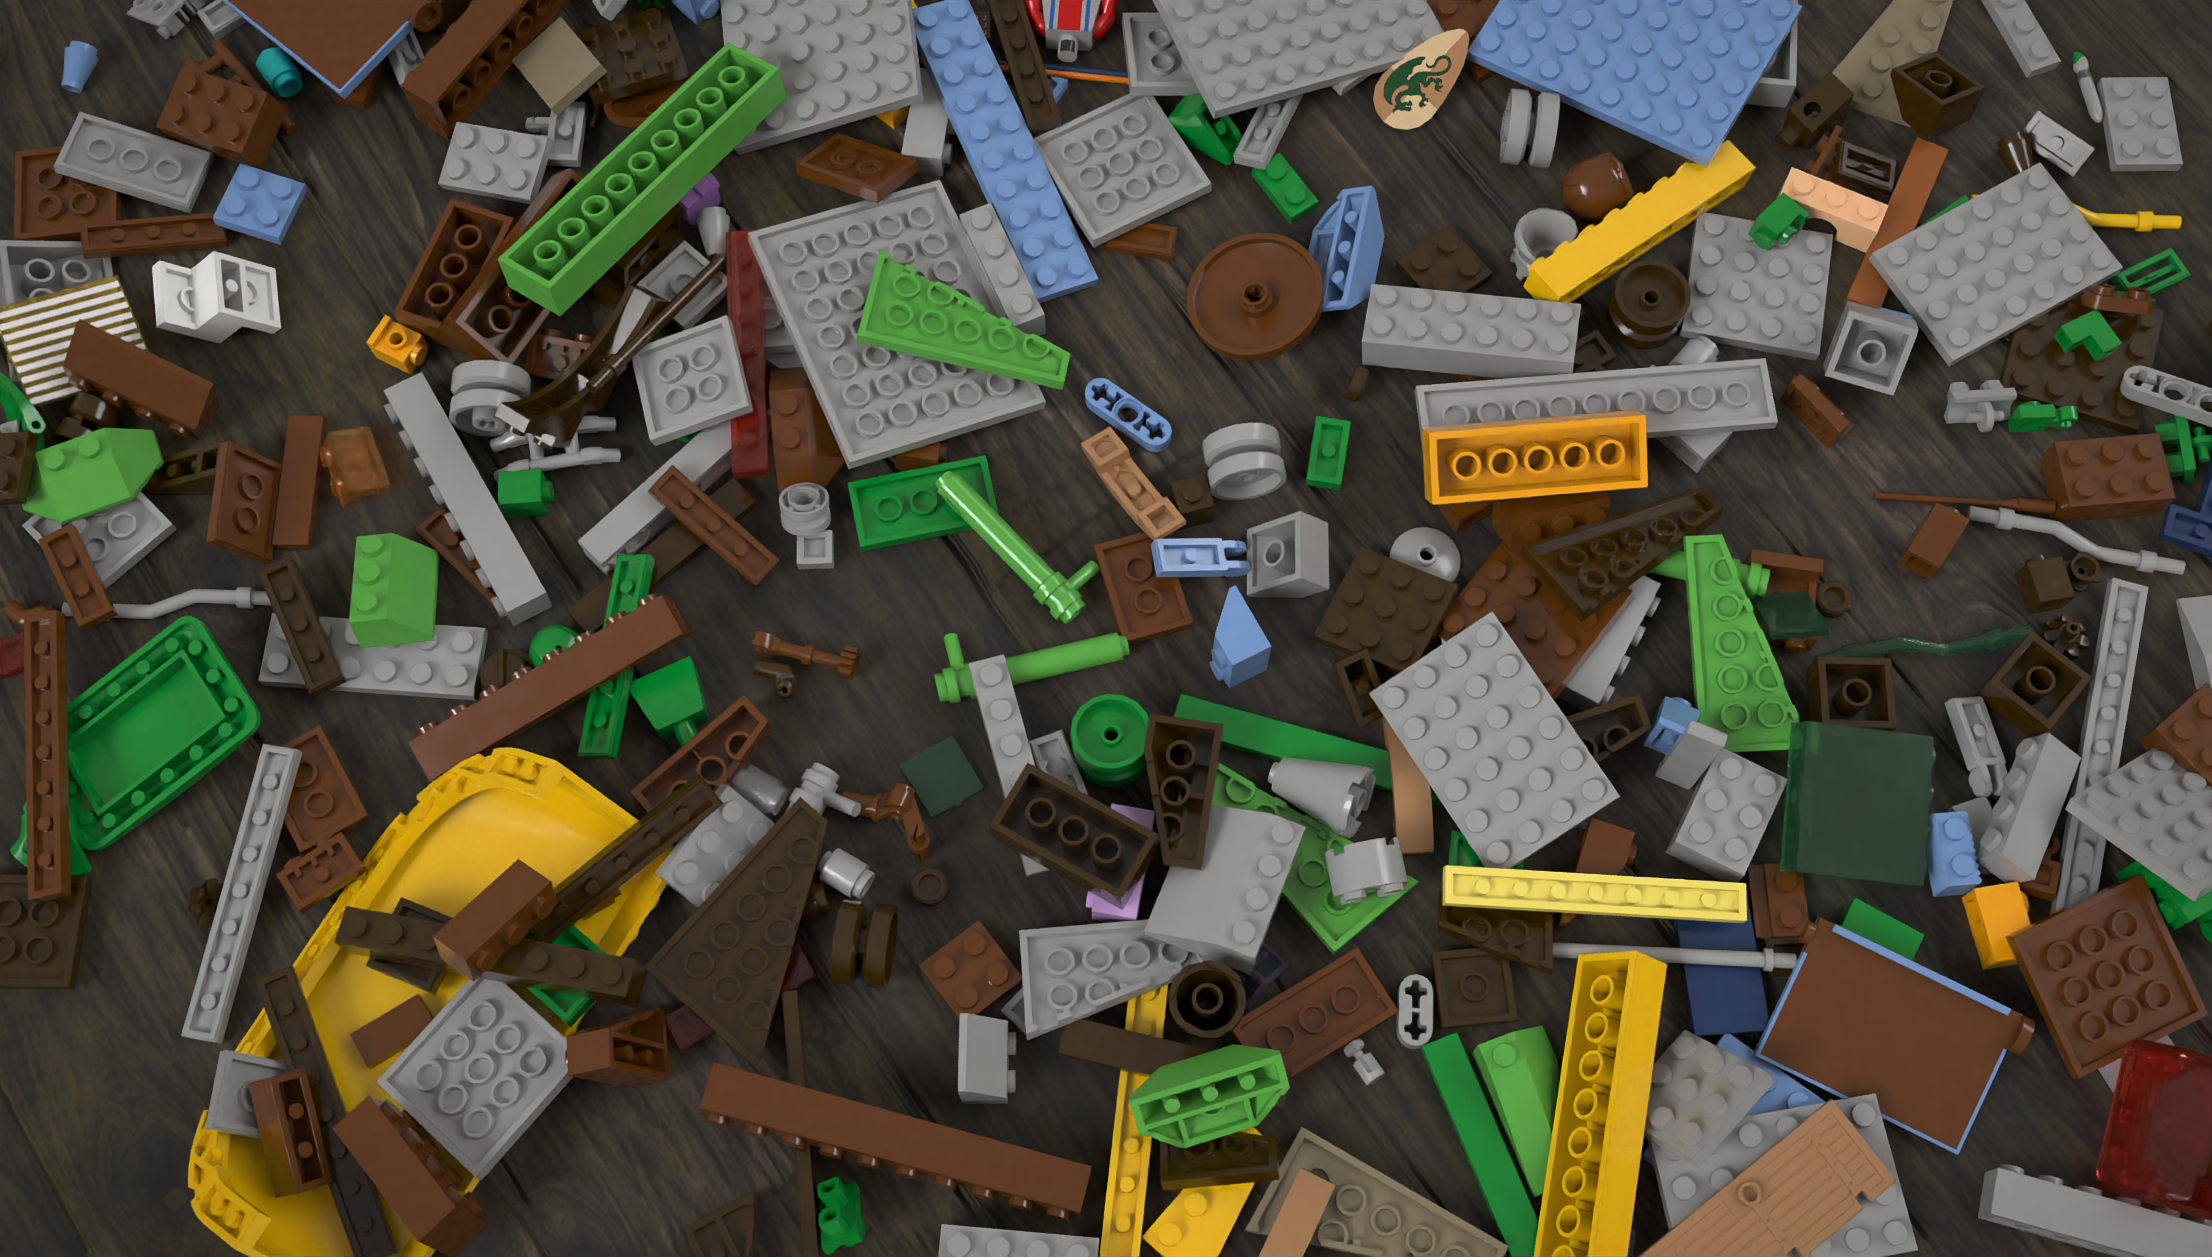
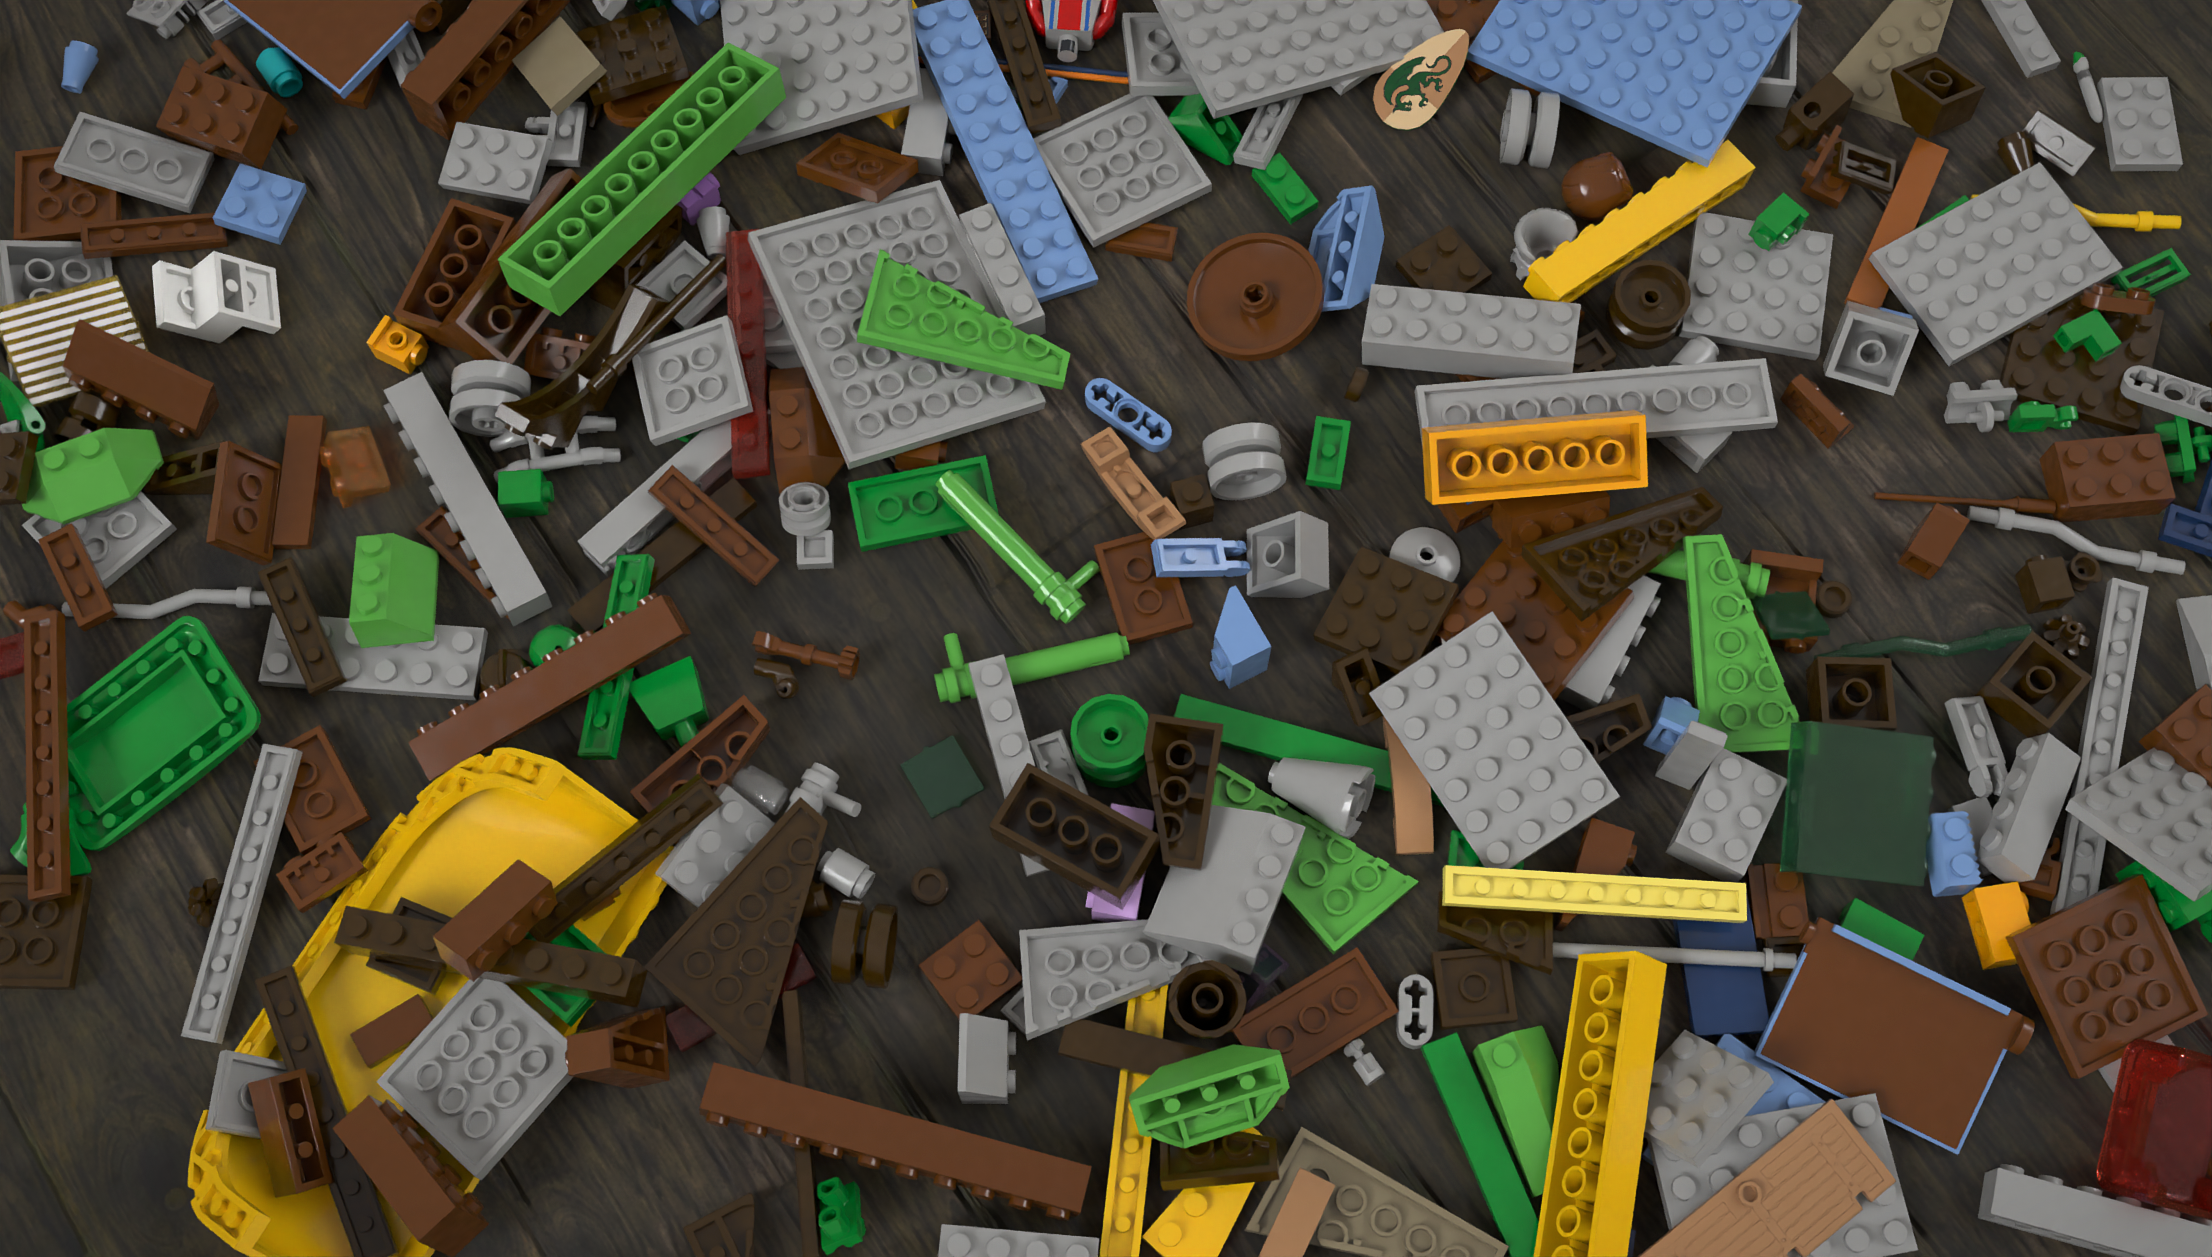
reddish brown pin [841,783,931,861] -> none
light grey brick [1324,837,1408,905] -> none
light nougat arch [1777,167,1889,253] -> none

